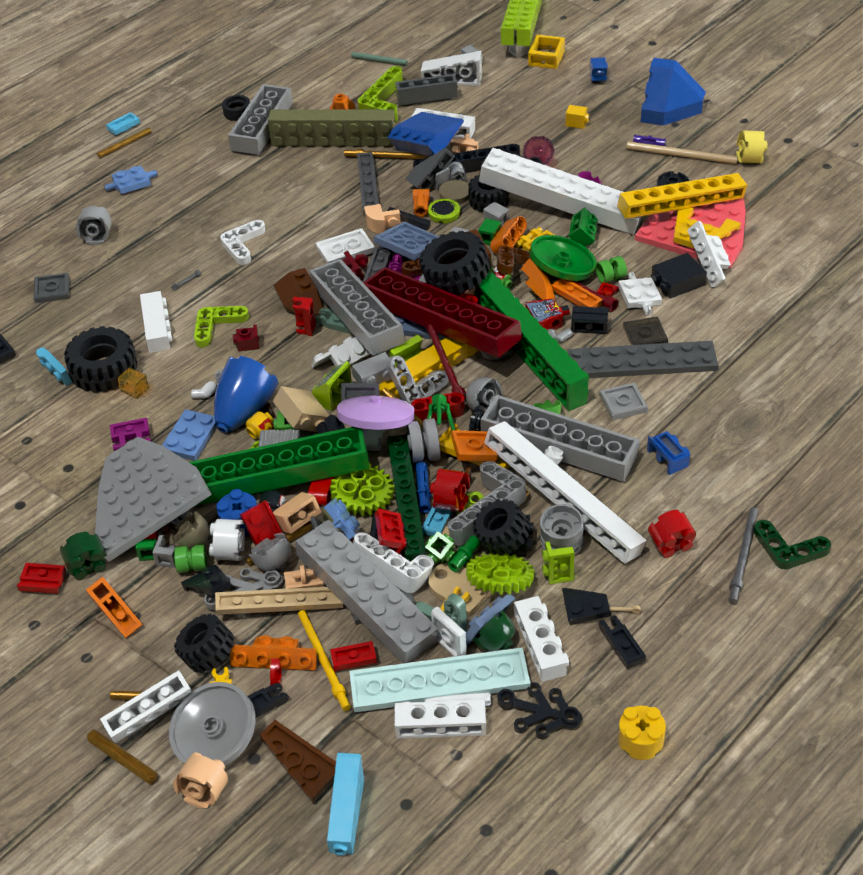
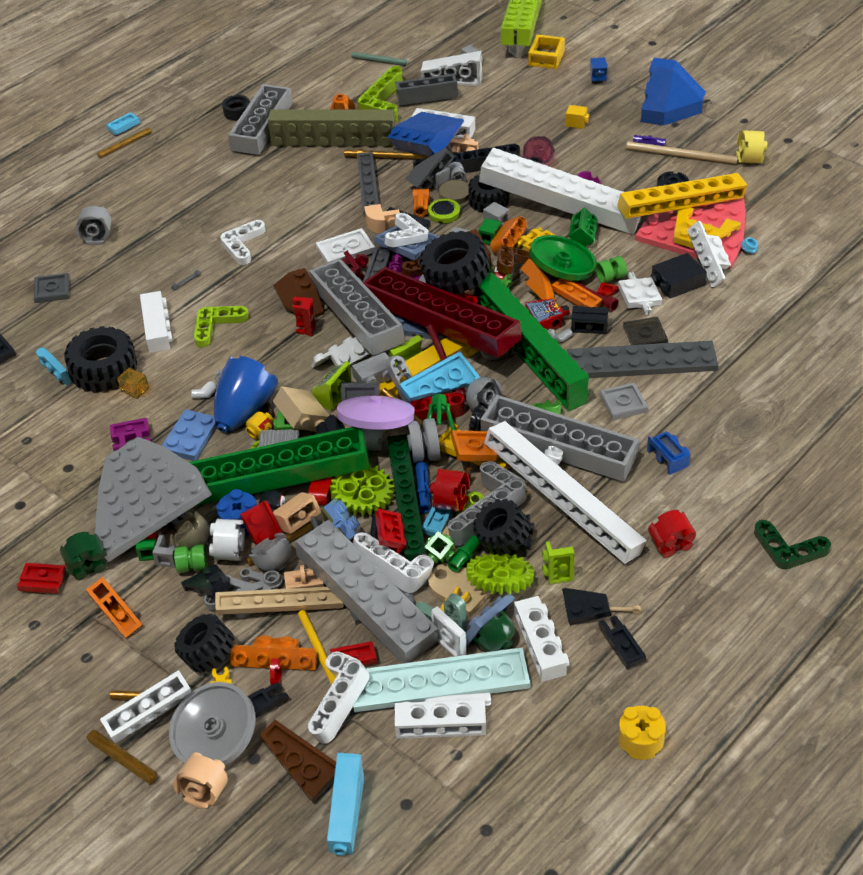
medium blue plate [104,166,158,194] -> none
dark red brick [232,324,260,352] -> none
sand green hinge [315,308,354,335] -> none
black plant [497,682,582,740] -> none
light grey wheel [540,504,583,556] -> none
flat silver bar [728,507,758,604] -> none
none -> white beam [308,652,369,744]
none -> white beam [384,213,428,247]
none -> medium azure wing [399,352,481,402]
none -> medium azure plate [741,237,758,253]

